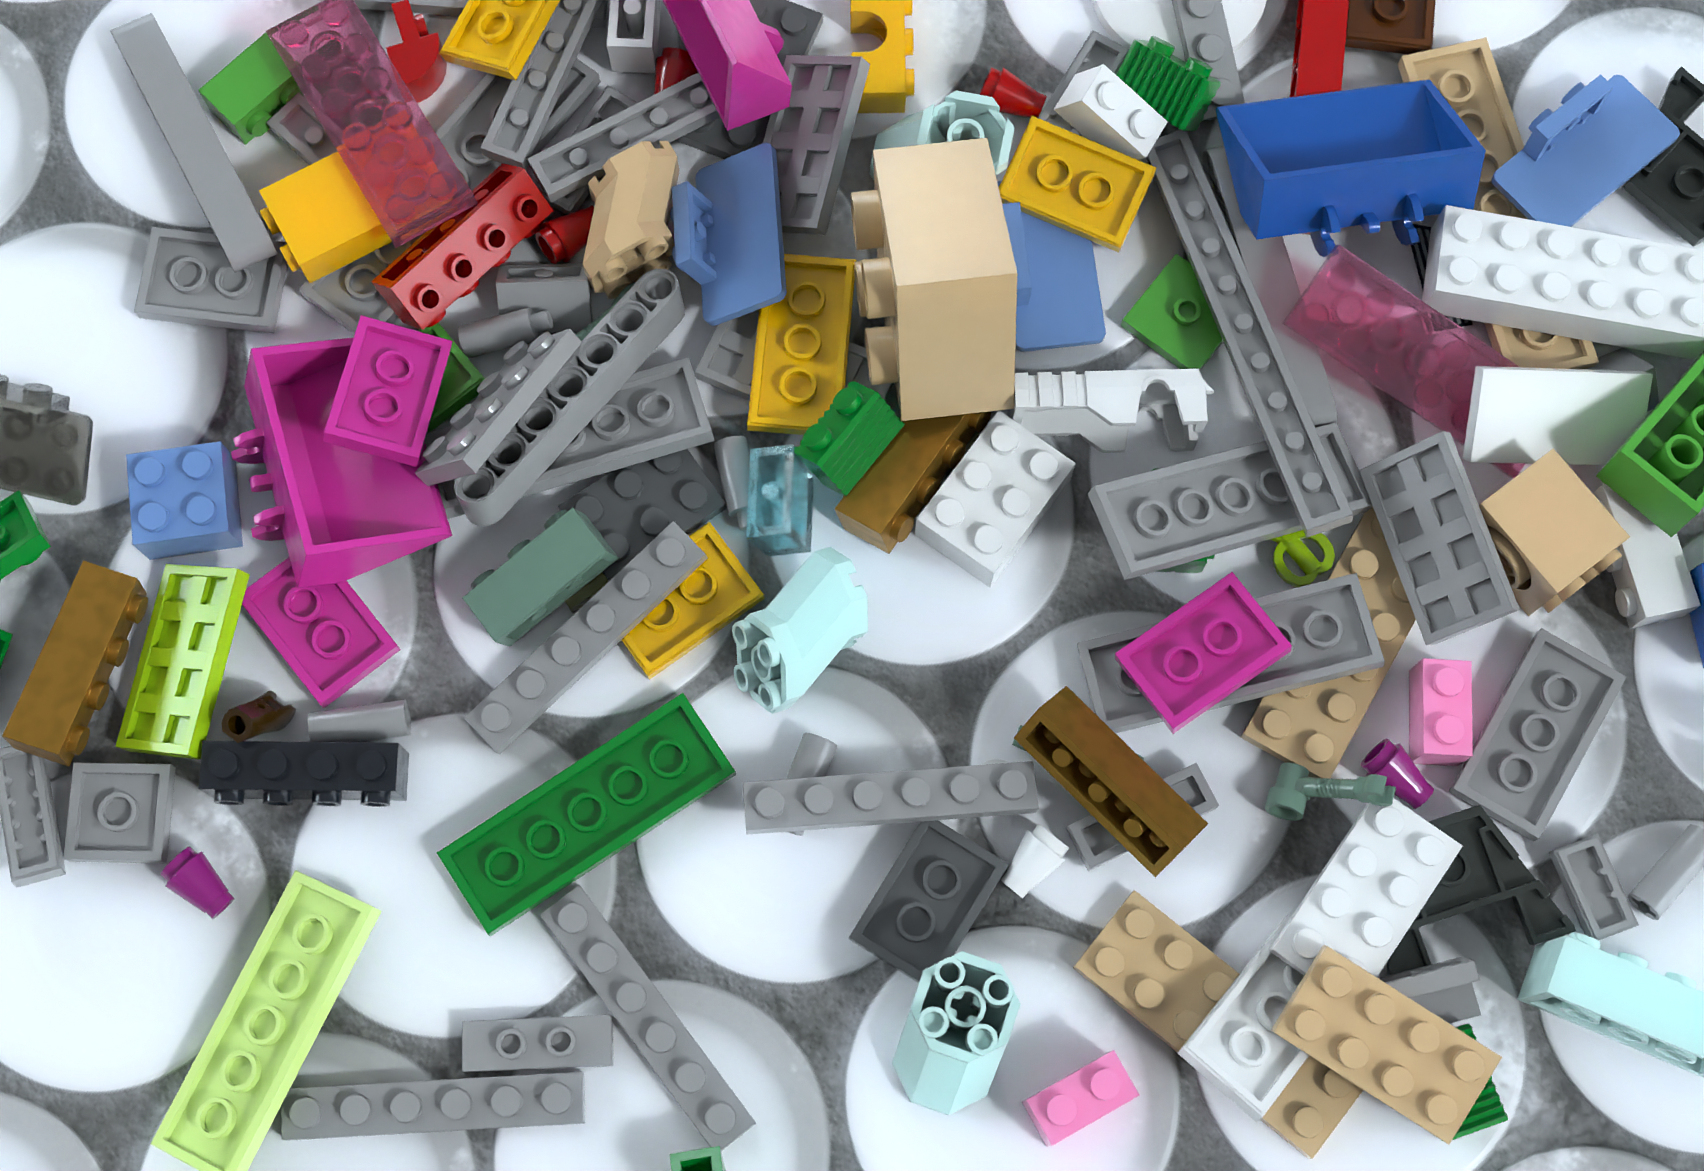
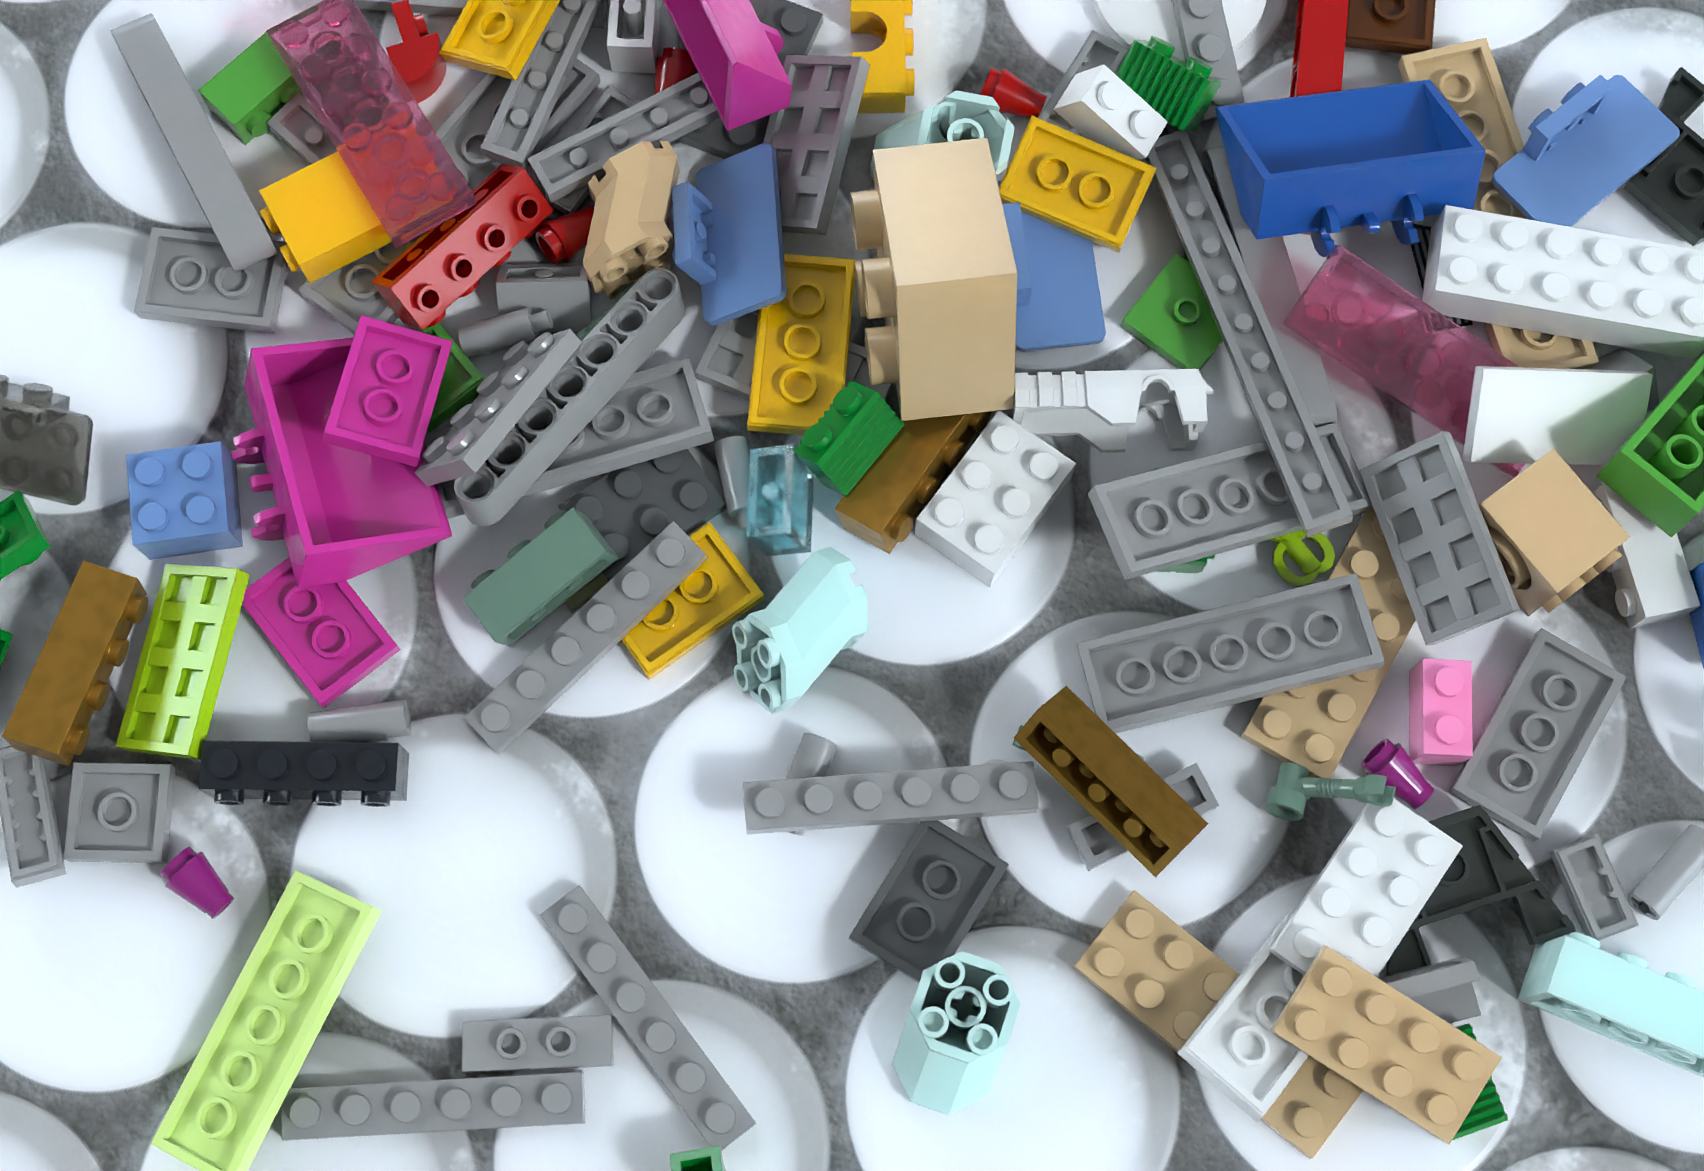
dark brown bar [221,690,296,743] -> none
green plate [437,693,736,936] -> none
white cone [1001,824,1069,898] -> none
bright pink brick [1022,1050,1139,1147] -> none
dark pink plate [1115,572,1292,734] -> none

